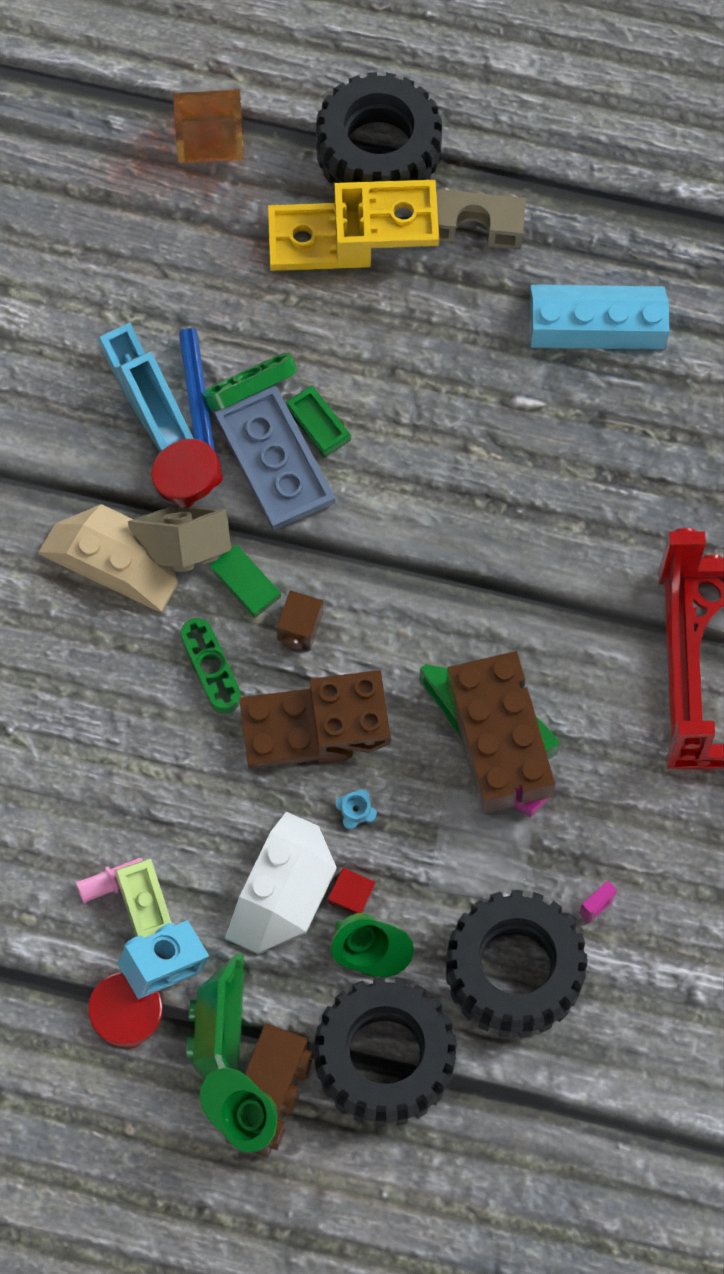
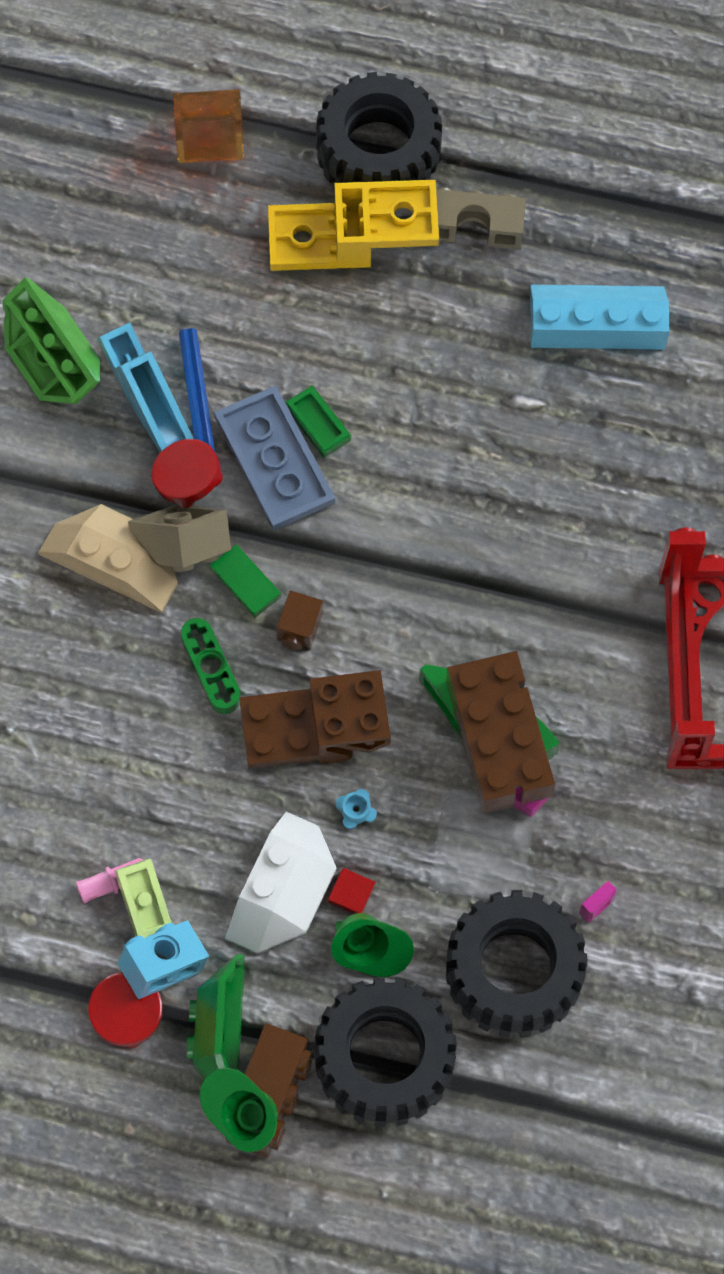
green beam [203,353,298,411] -> none
none -> bright green wedge [3,278,100,404]

